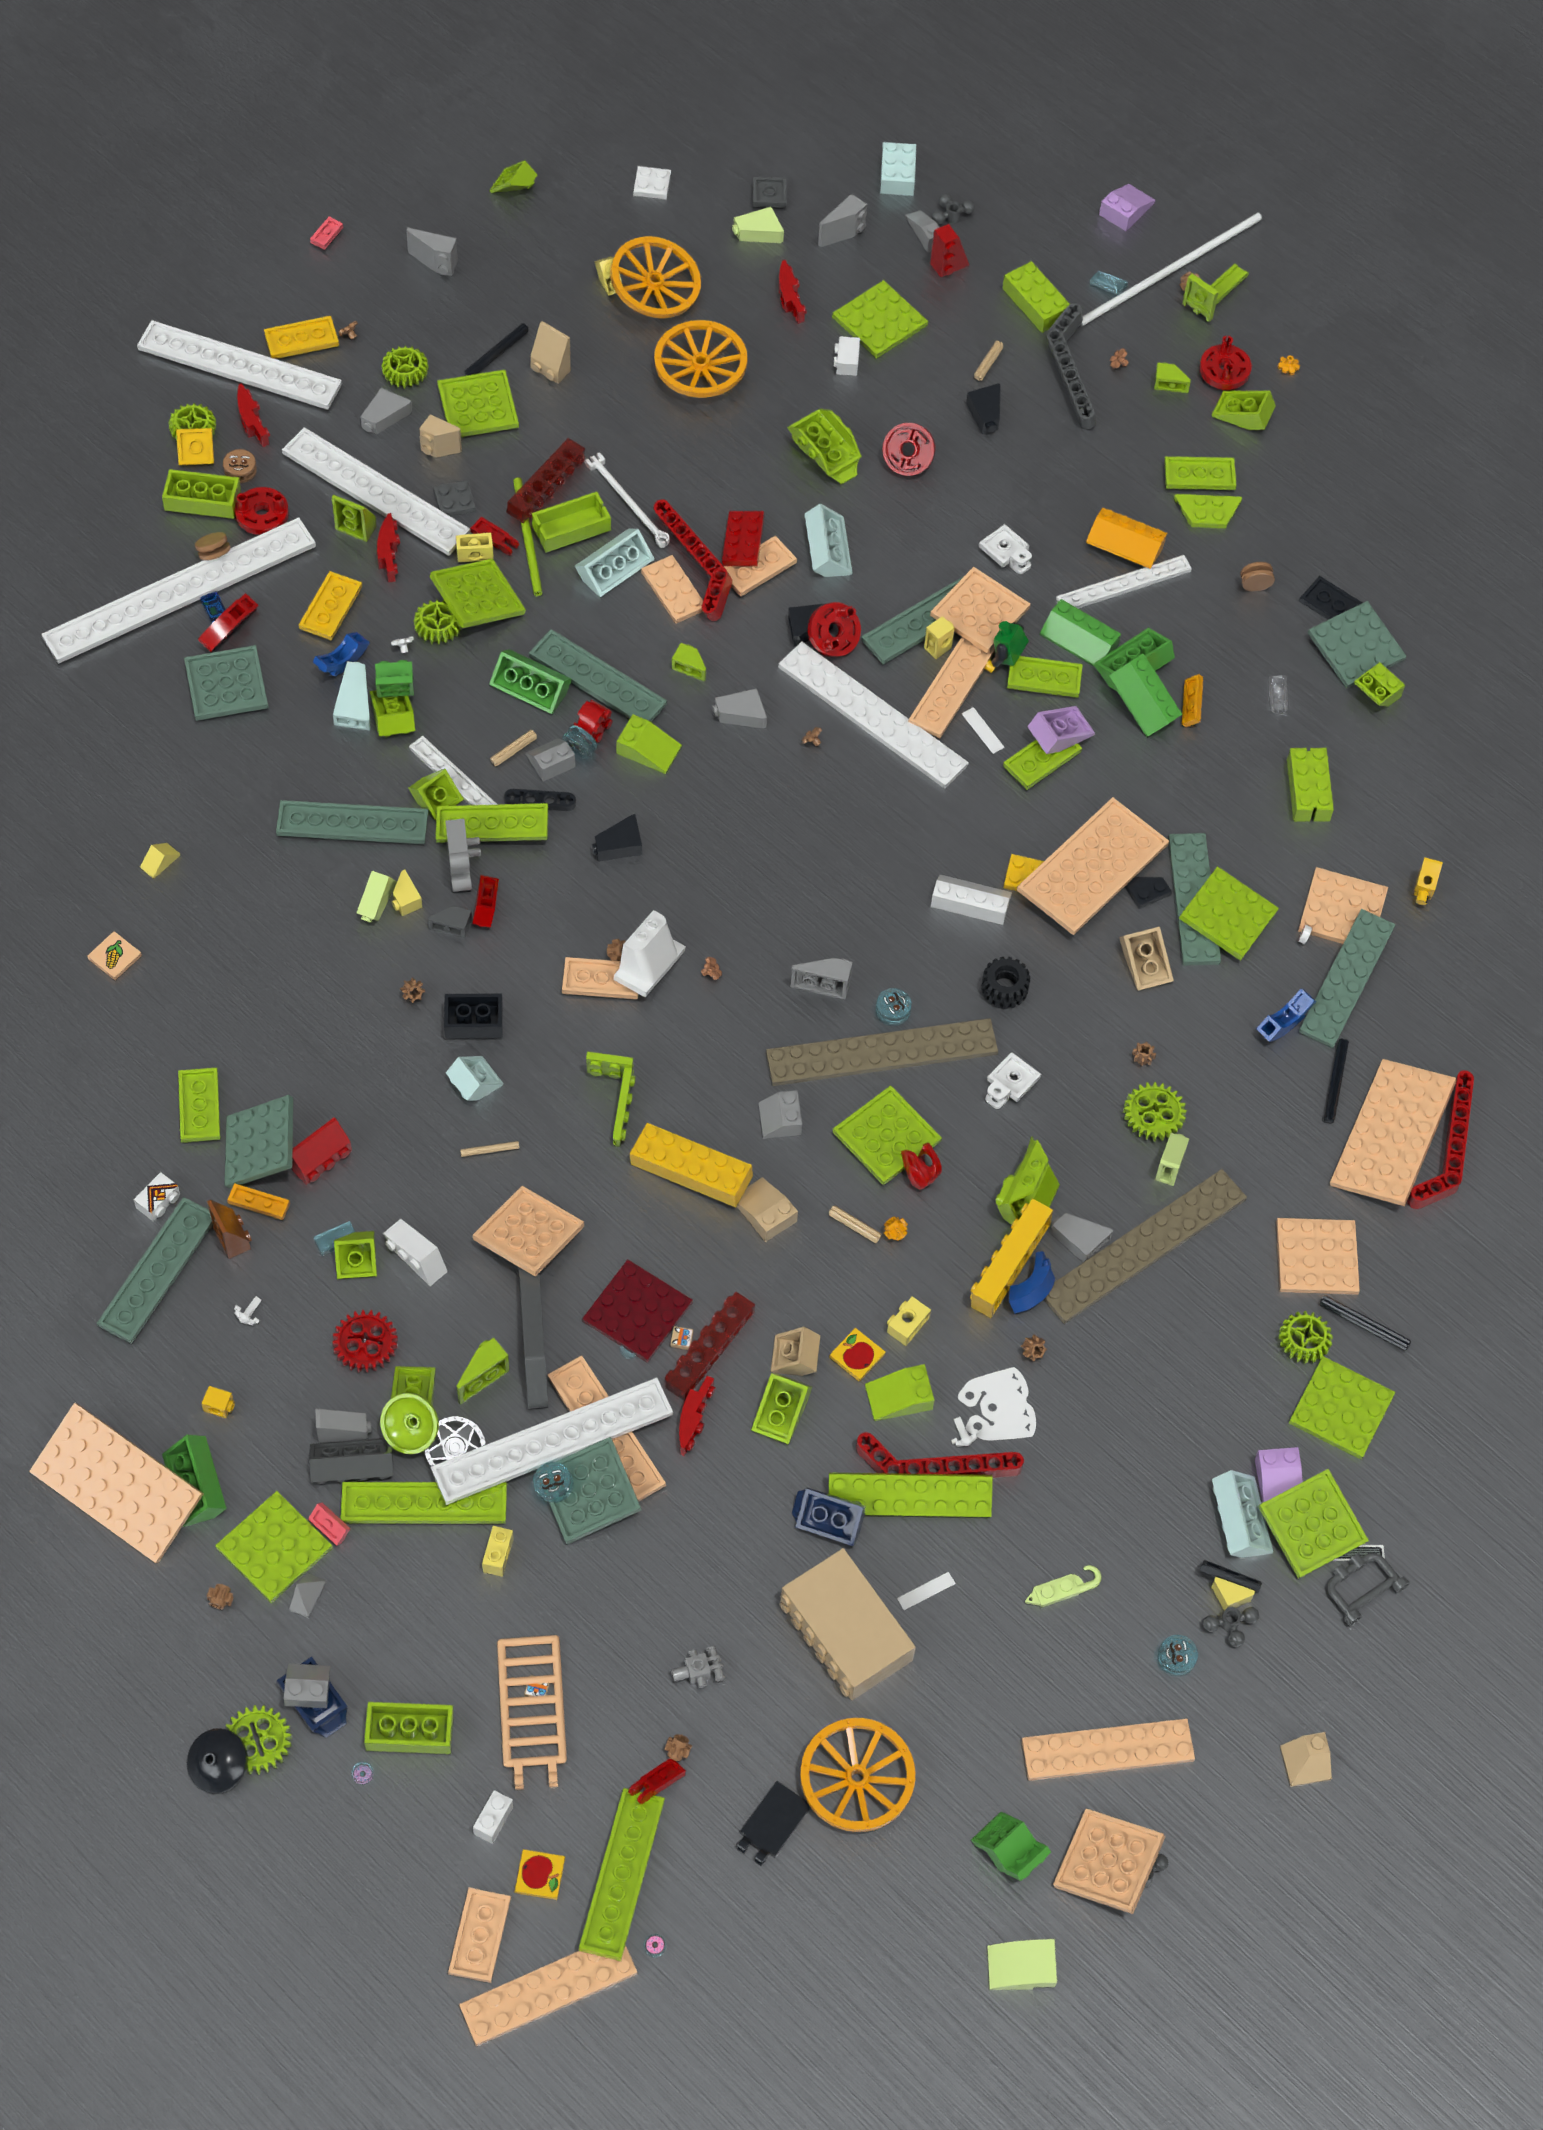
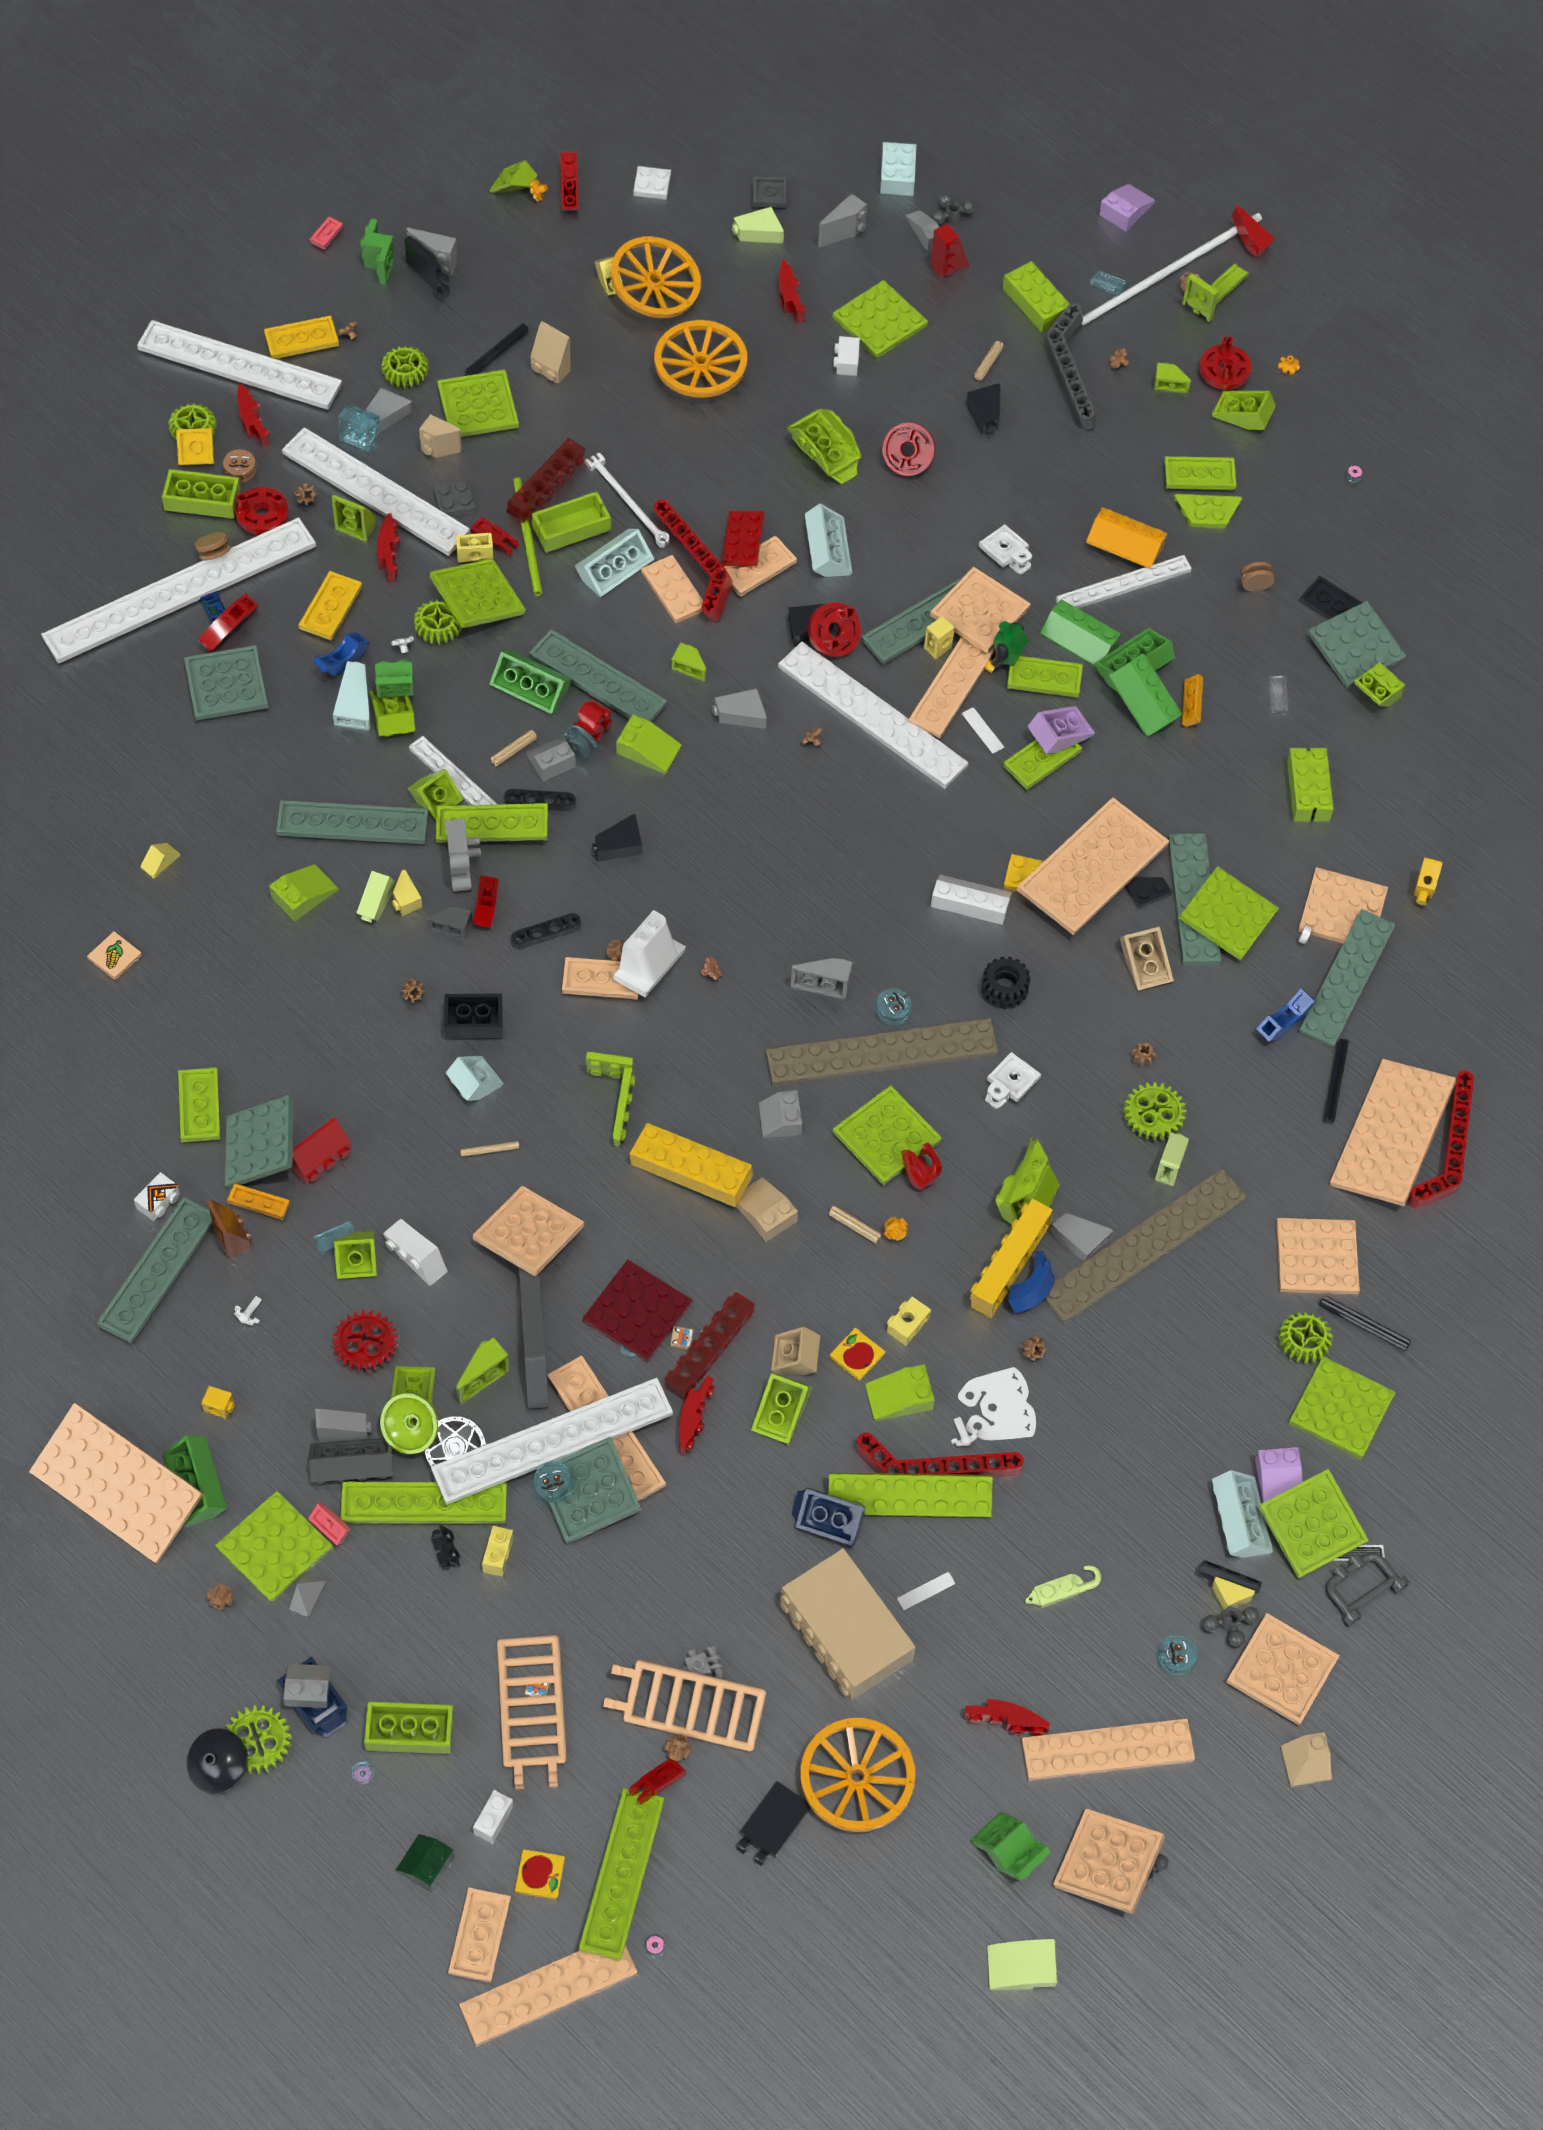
none -> lime slope [269,864,339,922]
none -> medium nougat gear [293,482,317,505]
none -> clear light blue slope [338,403,379,454]
none -> bright green bracket [360,219,395,284]
none -> dark green slope [395,1834,455,1893]
none -> black tile [404,236,450,298]
none -> black hinge [431,1525,460,1570]
none -> black beam [511,913,581,950]
none -> light orange plant [530,179,548,202]
none -> red slope [560,152,579,210]
none -> light nougat bar [603,1660,766,1752]
none -> red slope [964,1699,1050,1736]
none -> light nougat plate [1226,1613,1340,1726]
none -> red slope [1231,205,1275,259]
none -> tile [1345,464,1364,482]

